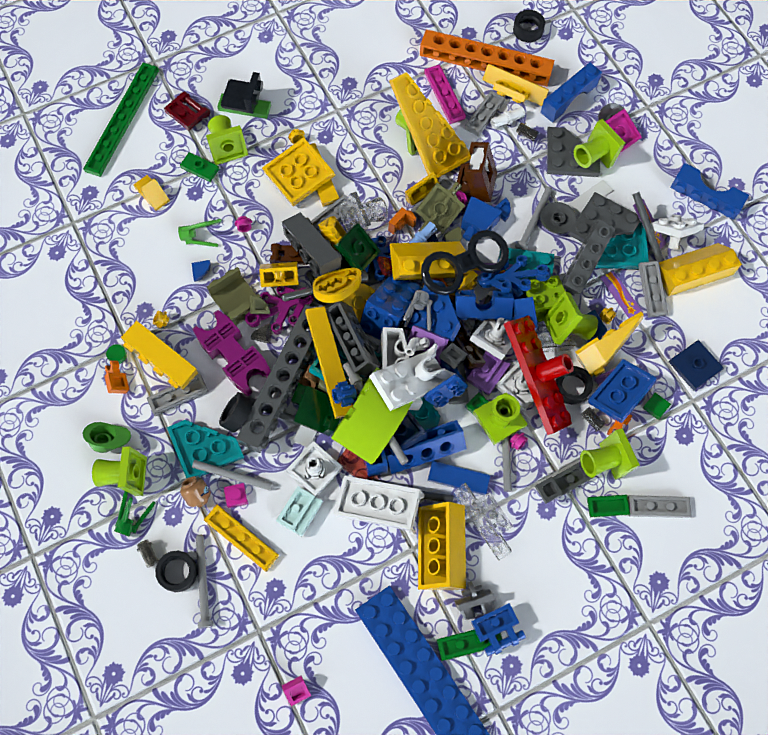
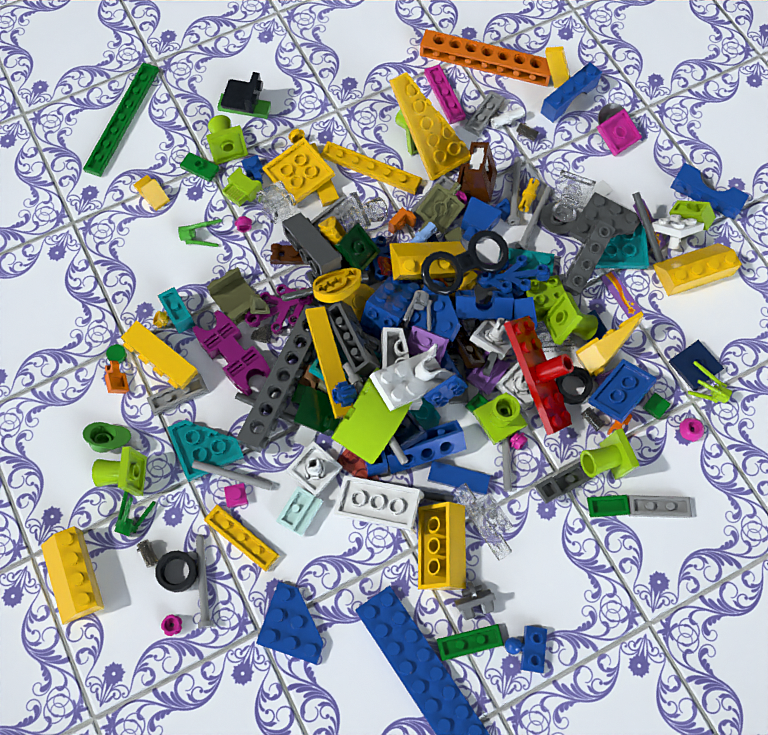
dark red plate [164,91,211,131] -> none
medium nougat head [180,476,211,507] -> none
blue tile [191,260,211,282] -> none
black tyre [219,393,253,433] -> none
yellow brick [259,262,299,287] -> none
dark pink plate [282,675,311,706] -> none
yellow slope [405,171,440,206] -> none
white arm [405,337,430,356] -> none
dark grey plate [439,343,467,369] -> none
blue plate [471,603,526,657] -> none
yellow bracket [482,64,549,106] -> none
black tyre [513,10,545,43] -> none
dark grey plate [547,127,600,177] -> none
lime plant [574,119,625,168] -> none
yellow plate [599,307,616,324] -> none
light grey tile [638,261,668,318] -> none
none -> yellow slope [41,526,104,625]
none -> teal panel [157,287,195,334]
none -> dark pink plate [161,614,182,636]
none -> lime piece [222,167,263,207]
none -> blue plate [241,155,264,184]
none -> clear brick [256,180,296,224]
none -> blue plate [256,581,324,665]
none -> yellow tile [320,141,422,195]
none -> dark grey tile [482,351,498,377]
none -> blue plate [505,625,547,674]
none -> light grey bar [507,157,521,226]
none -> yellow pin [518,178,540,212]
none -> yellow tile [545,46,571,88]
none -> clear plant [552,170,596,222]
none -> lime arch [669,200,716,230]
none -> dark pink plate [679,417,704,442]
none -> lime plant [688,361,732,404]

